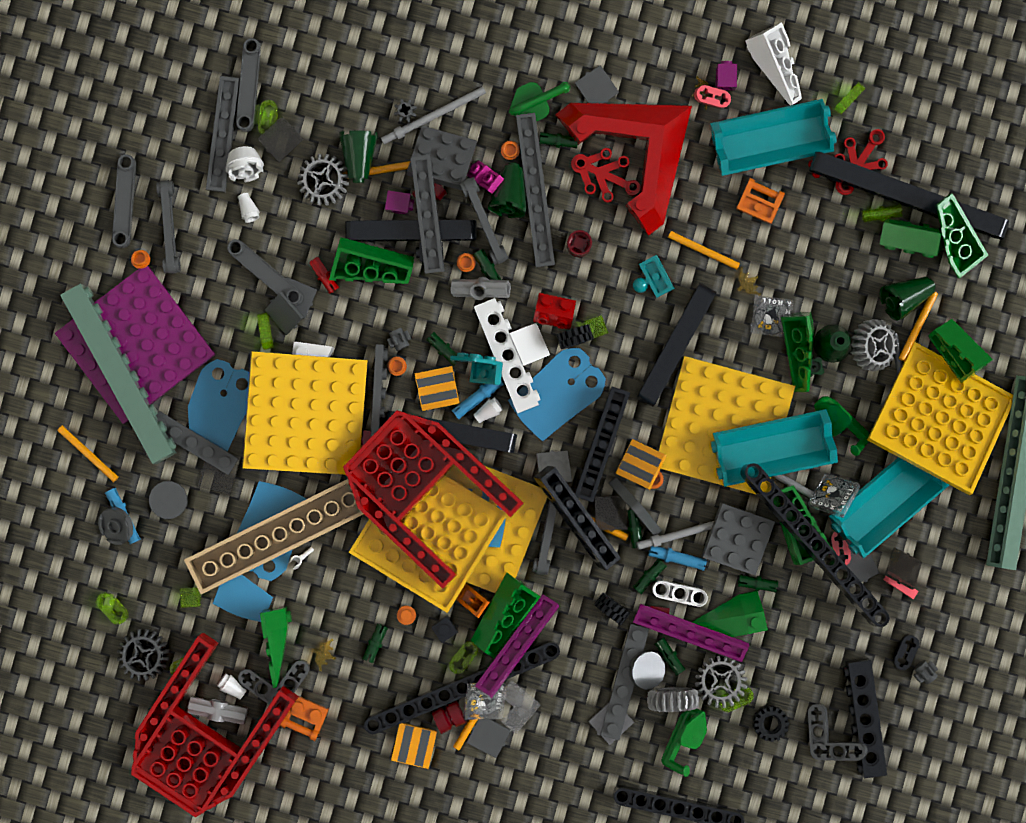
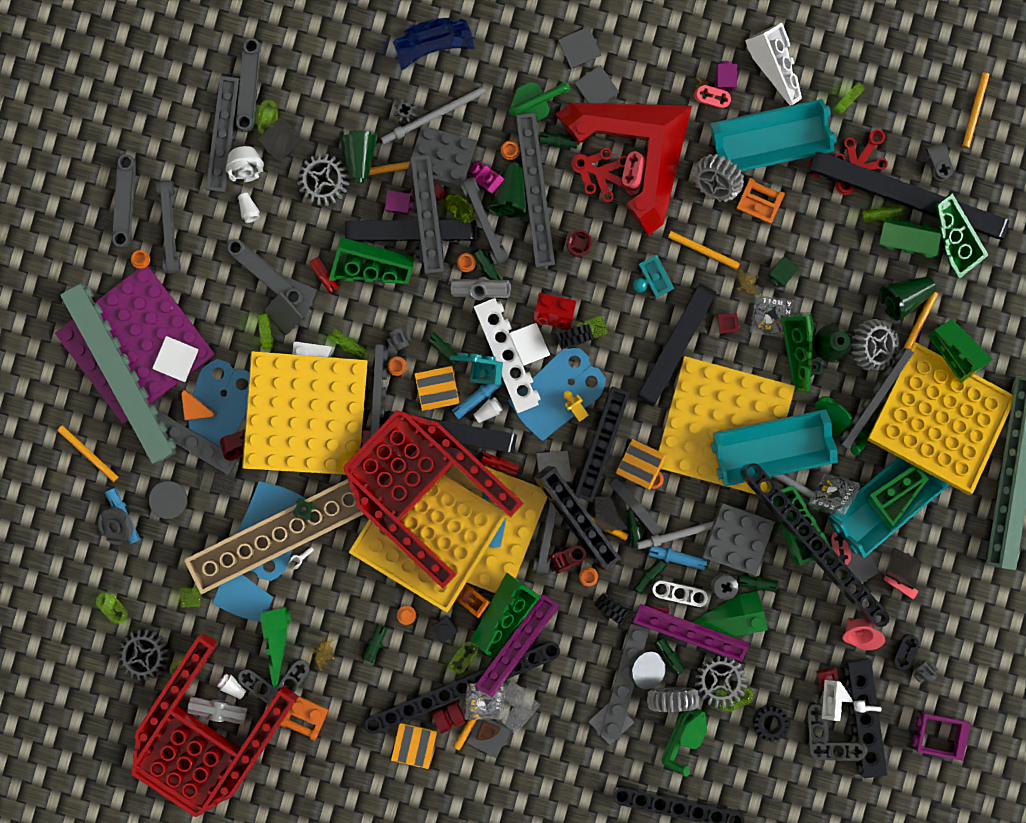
none -> white sticker [153,336,198,382]
none -> orange slope [181,390,217,420]
none -> dark red piece [220,429,245,461]
none -> dark green plate [293,498,315,520]
none -> clear neon green pin [329,329,368,360]
none -> clear blue windscreen [393,18,475,71]
none -> clear neon green beam [445,194,475,223]
none -> reddish brown tile [476,720,501,740]
none -> red axle [481,452,519,476]
none -> dark red piece [548,544,586,574]
none -> dark grey piece [558,26,601,69]
none -> yellow piece [563,391,589,422]
none -> orange plate [579,567,598,587]
none -> coral beam [622,151,646,189]
none -> light grey gear [692,154,744,202]
none -> dark grey piece [710,573,738,600]
none -> dark red plate [717,312,739,334]
none -> dark green brick [767,256,799,287]
none -> dark red plate [816,667,839,691]
none -> white slope [822,680,853,721]
none -> dark grey plate [840,348,914,449]
none -> coral piece [843,618,885,650]
none -> white hand [854,700,882,712]
none -> green wedge [866,466,928,532]
none -> magenta window [912,711,970,761]
none -> dark grey piece [925,143,953,182]
none -> light orange bar [962,72,990,148]

